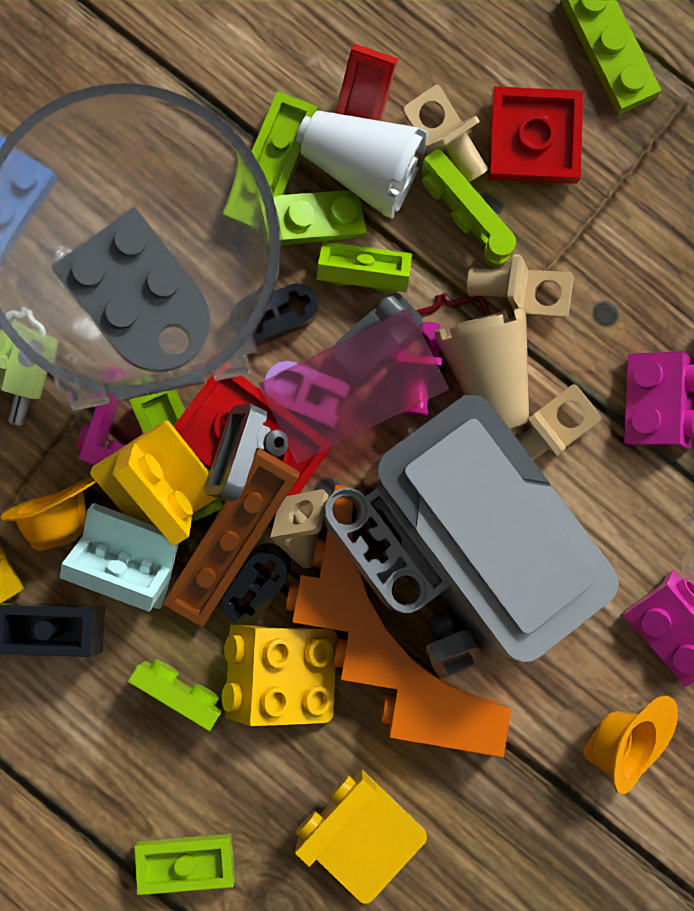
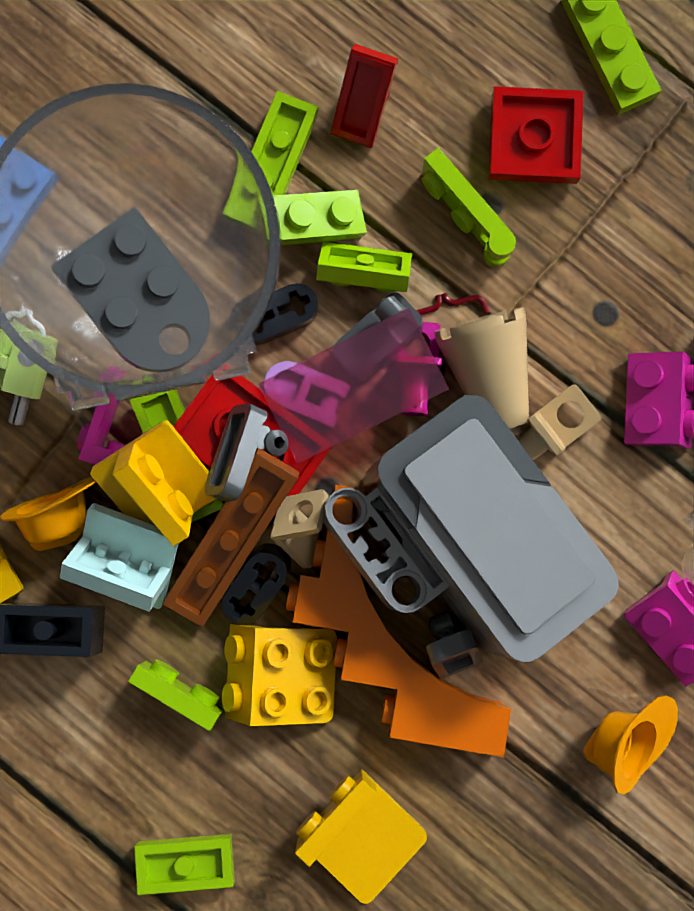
white cone [296,110,429,219] -> none
tan bracket [402,85,489,182] -> none
tan bracket [467,254,574,318] -> none

